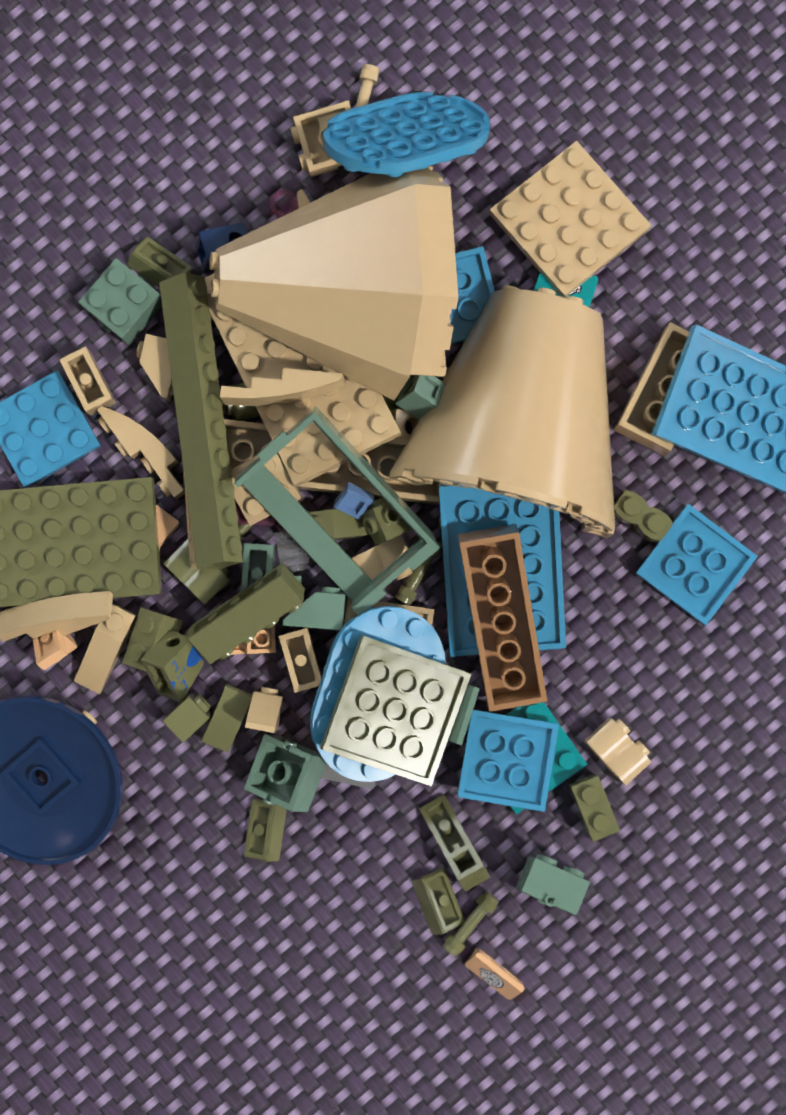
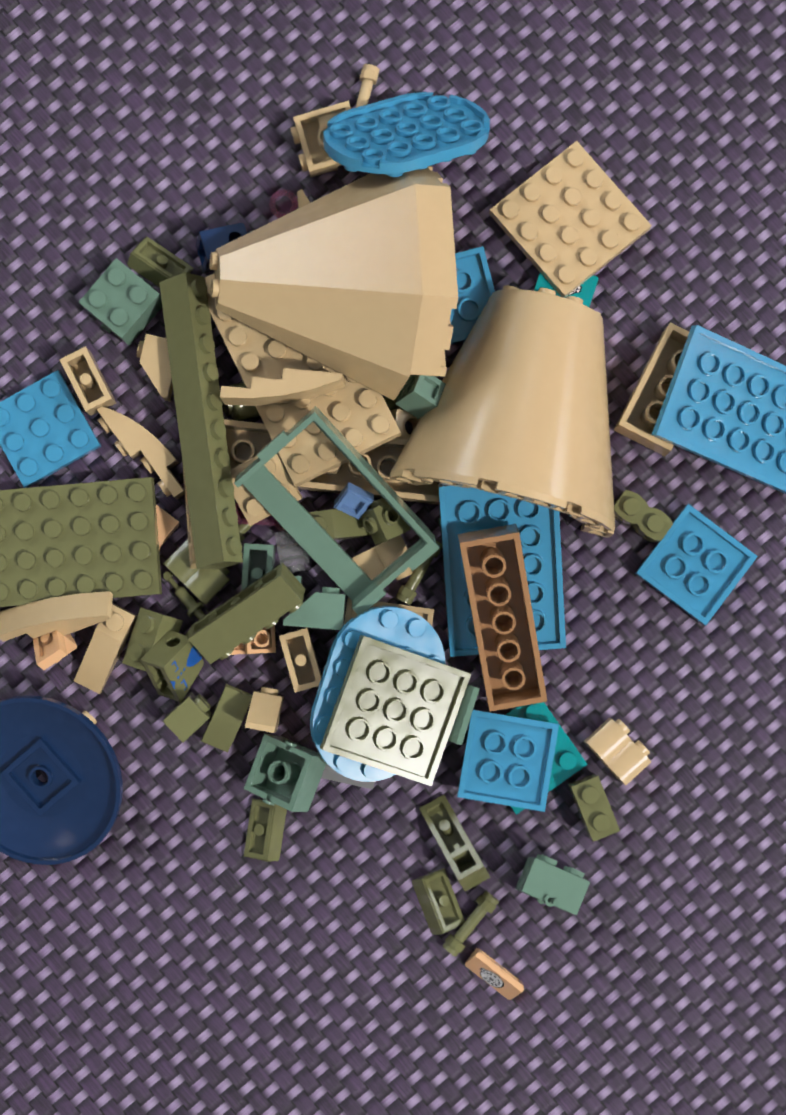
none -> olive piece [163,571,206,620]

